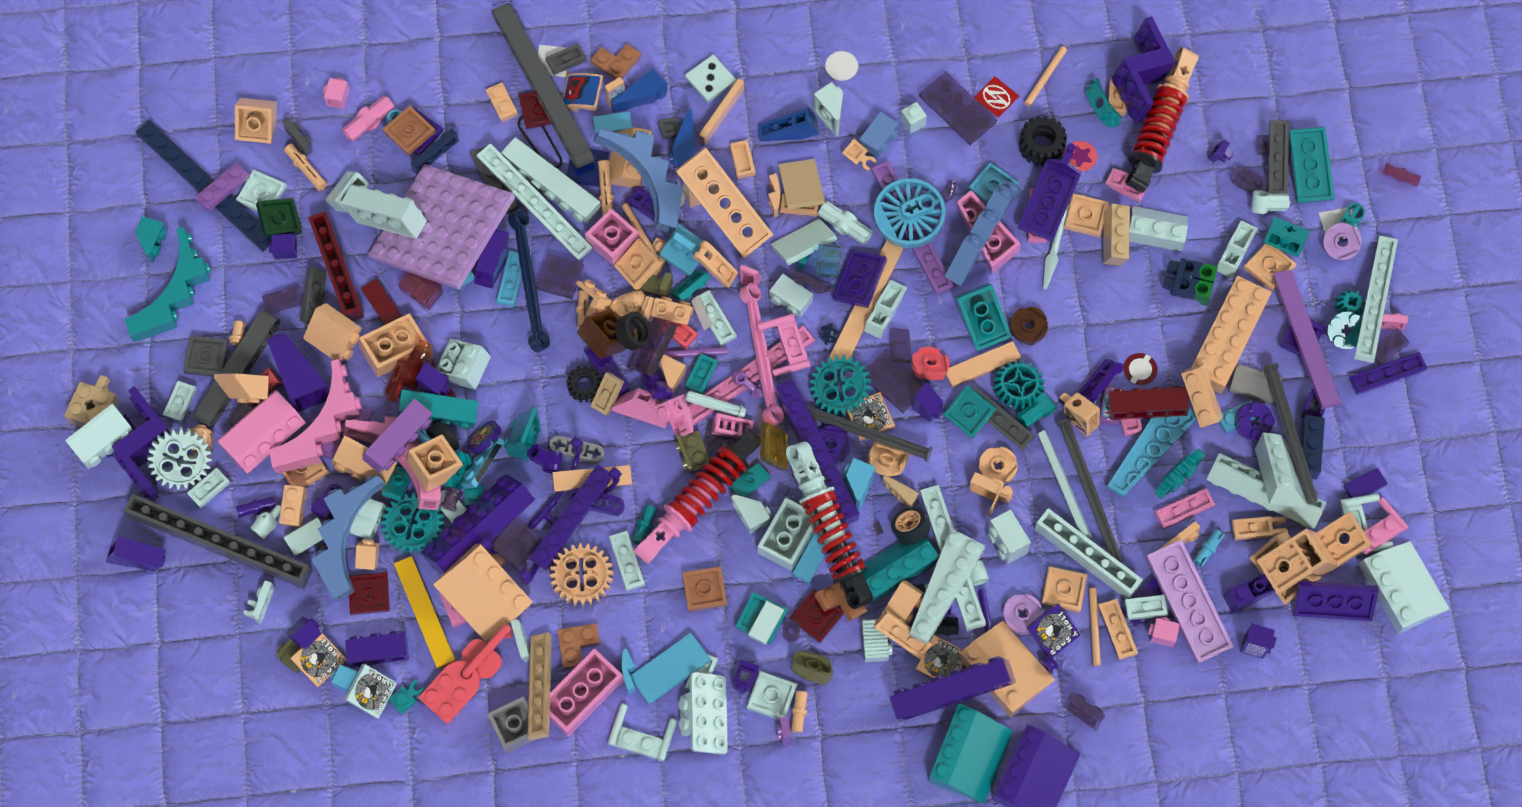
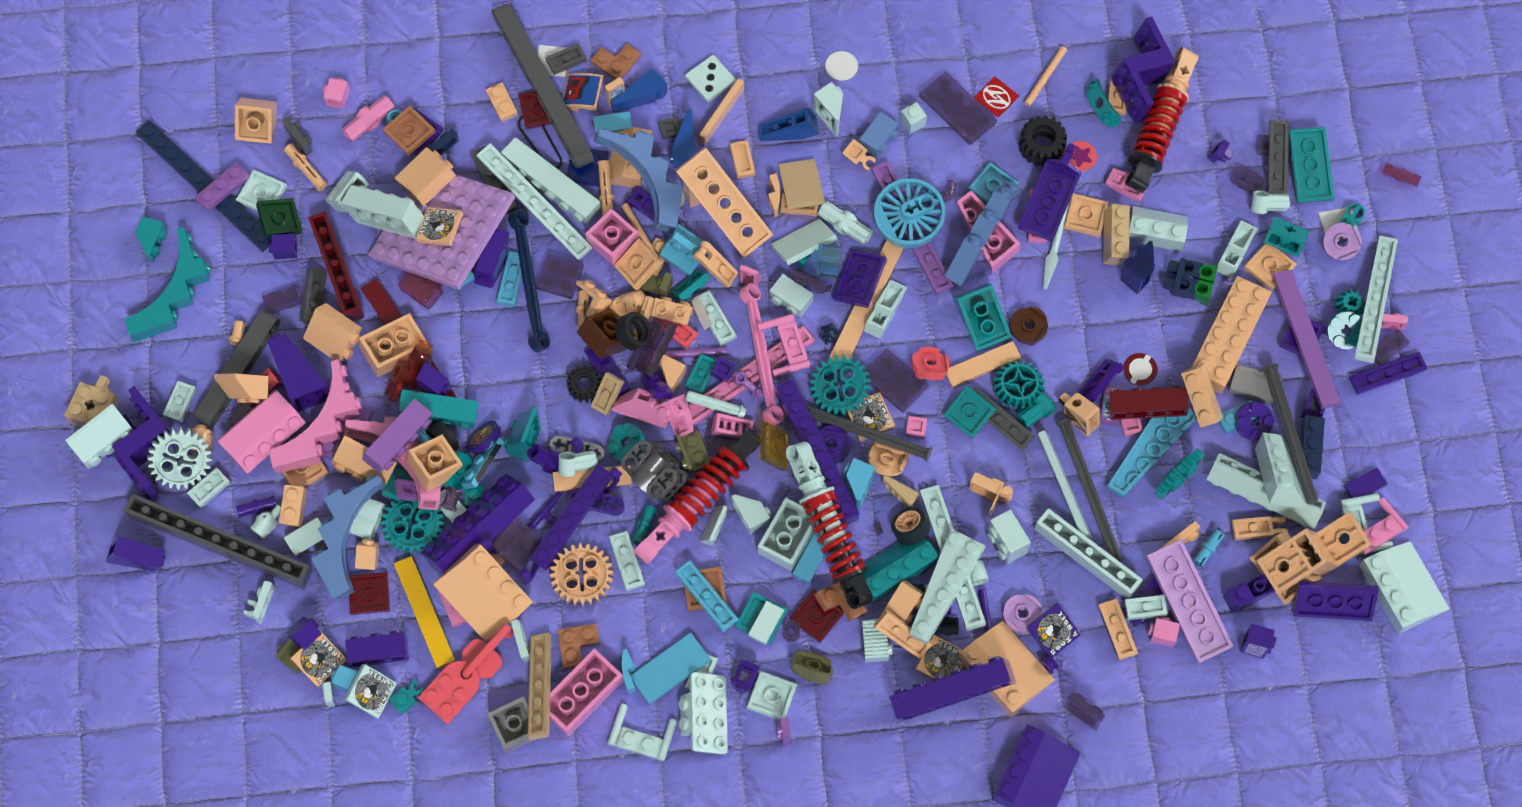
dark grey plate [183,336,229,377] -> none
dark purple piece [311,484,344,521] -> none
light aqua slope [436,339,491,390] -> none
teal plate [729,462,771,498] -> none
light nougat pin [790,691,808,733] -> none
clear purple tile [889,327,912,364] -> none
dark purple slope [912,382,943,423] -> none
teal slope [928,704,1013,804] -> none
light nougat plate [978,447,1017,484] -> none
light nougat tile [1041,566,1087,613] -> none
light nougat bar [1089,588,1101,666] -> none
bright pink tile [1154,488,1215,530] -> none
none -> light aqua tile [322,682,335,707]
none -> medium lavender tile [394,478,417,501]
none -> light nougat brick [395,147,456,206]
none -> tile [416,207,463,246]
none -> light aqua piece [558,451,598,477]
none -> teal plate [607,423,645,462]
none -> flat silver piece [621,441,690,501]
none -> medium azure tile [674,560,739,633]
none -> light aqua slope [700,505,727,547]
none -> dark purple tile [710,356,736,383]
none -> bright pink tile [905,416,927,438]
none -> clear blue slope [1120,241,1155,294]

